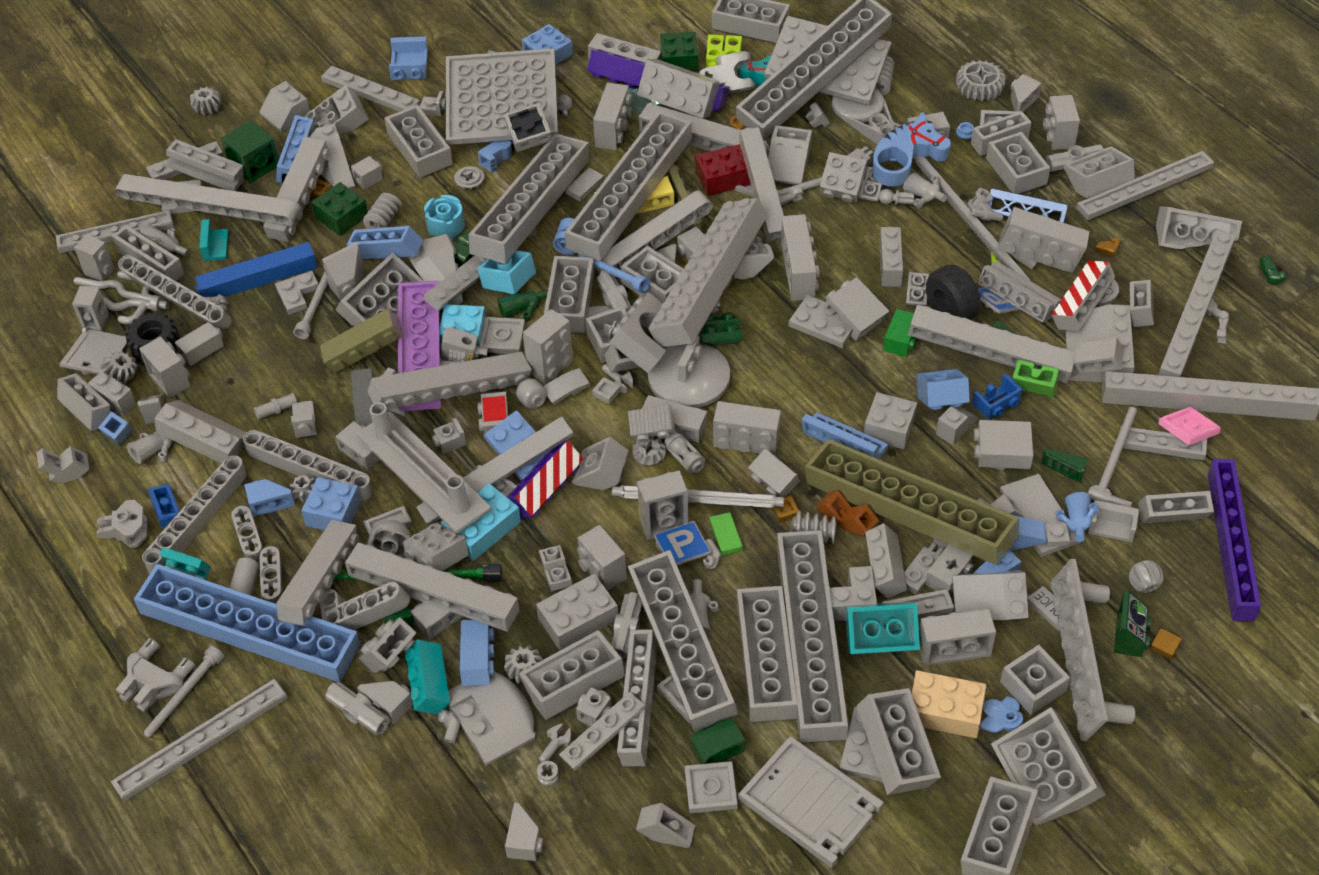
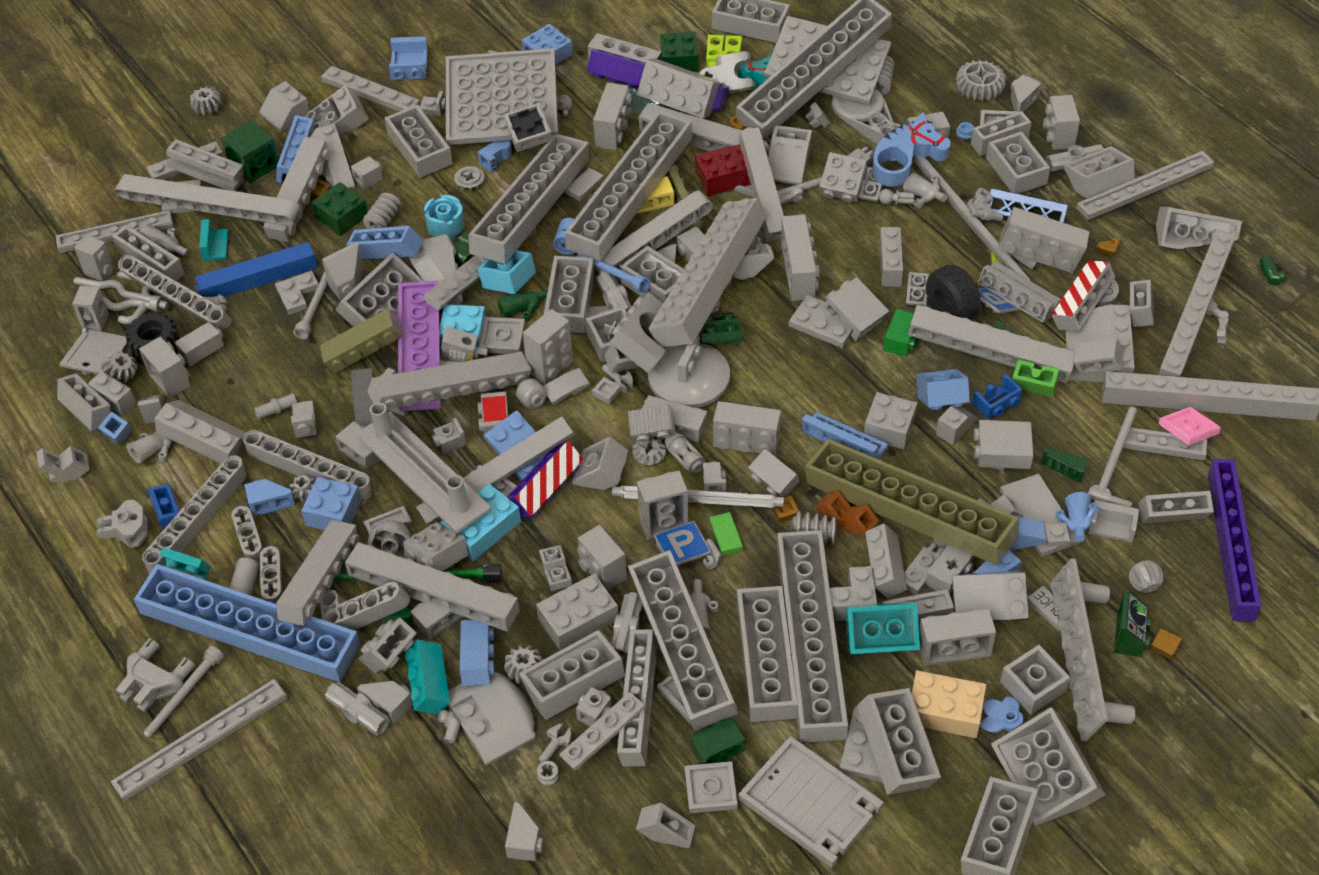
none -> light grey brick [703,461,726,492]

